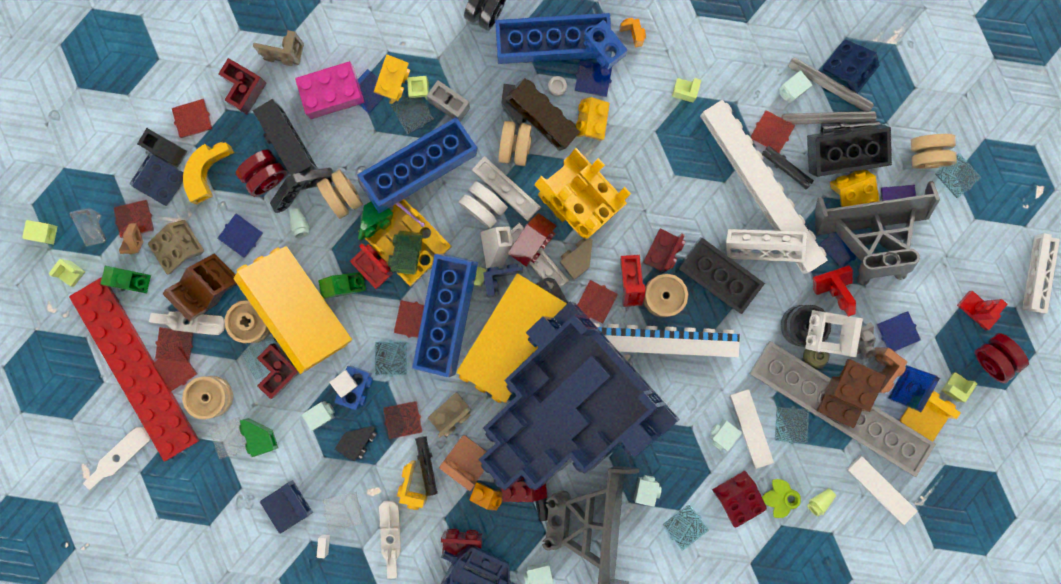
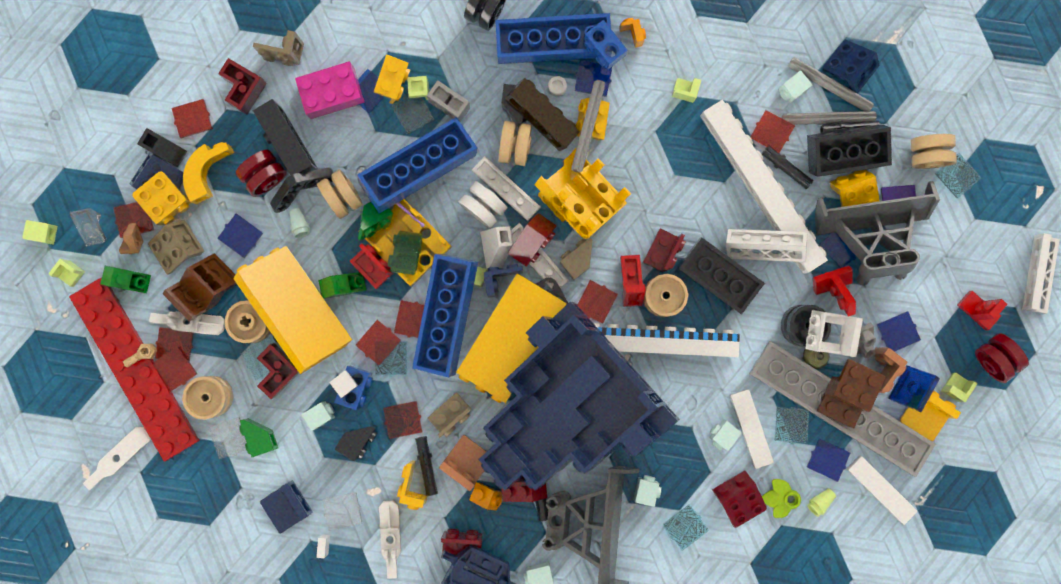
none -> tan piece [123,343,157,368]
none -> yellow bracket [132,172,191,225]
none -> clear red piece [356,320,401,366]
none -> light grey axle [571,80,605,173]
none -> clear blue piece [807,439,851,482]

